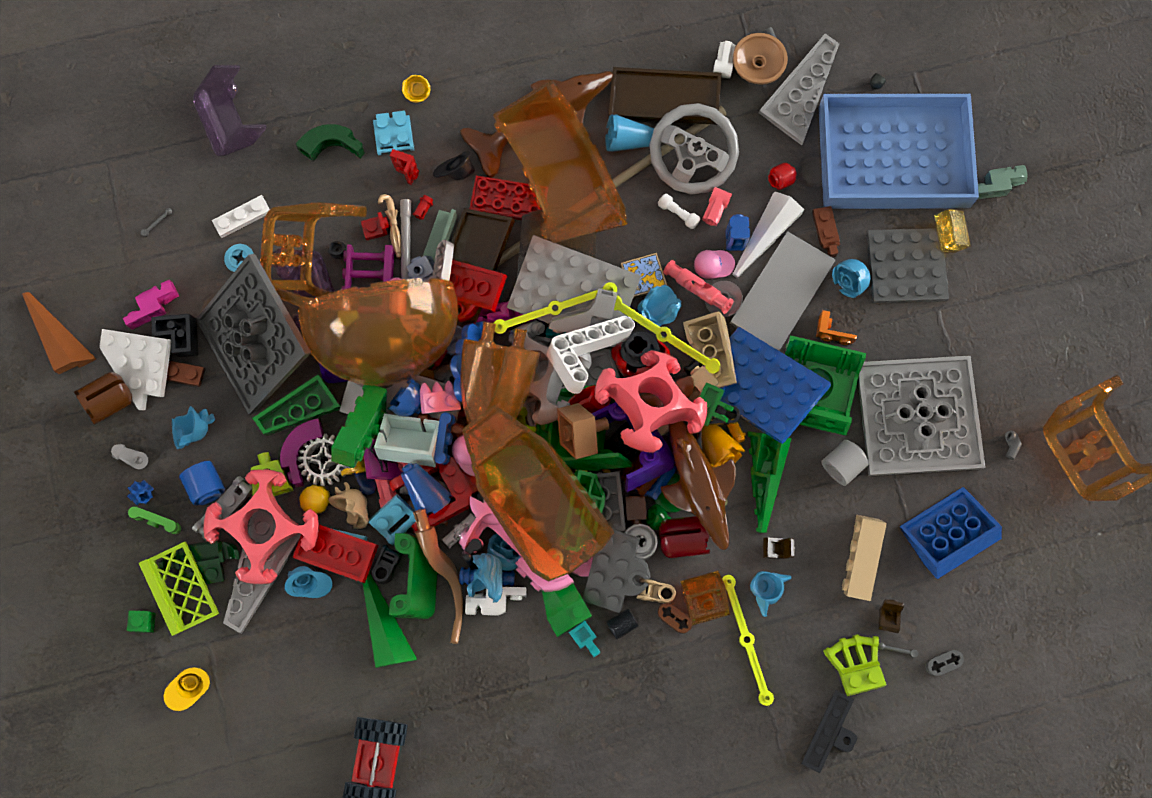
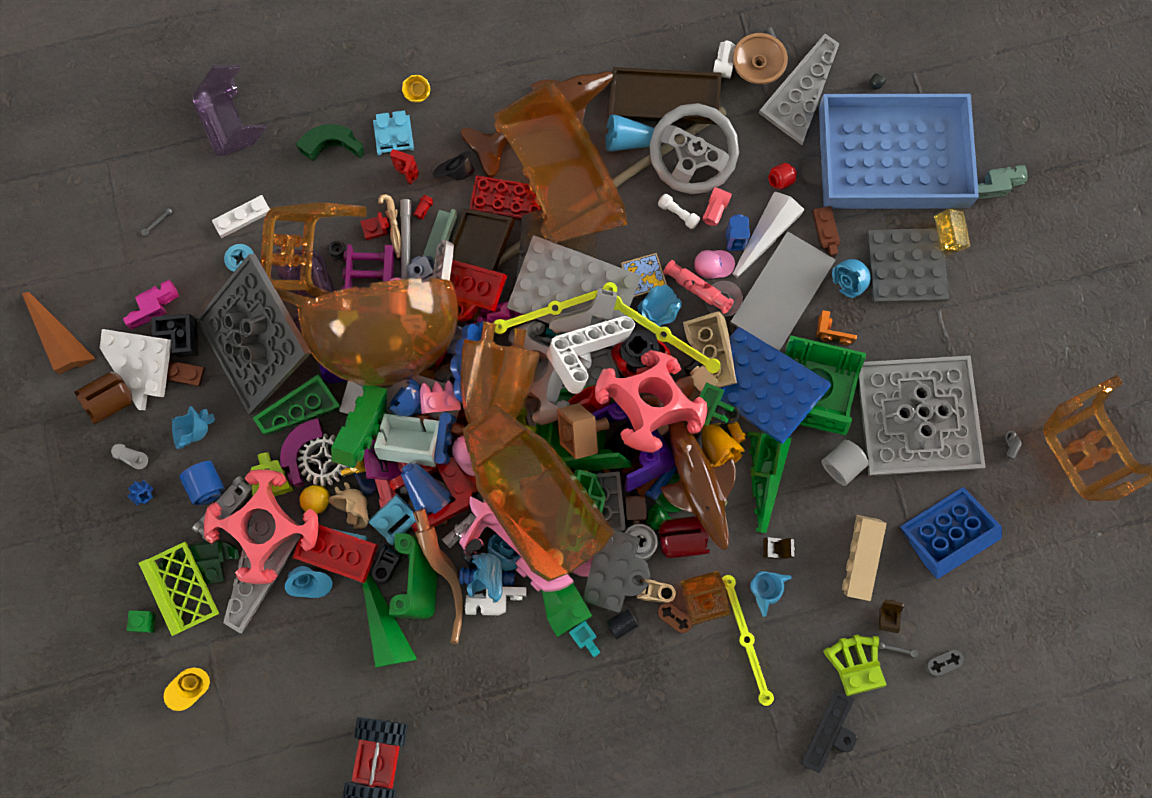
bright green plate [128,507,181,535] -> none

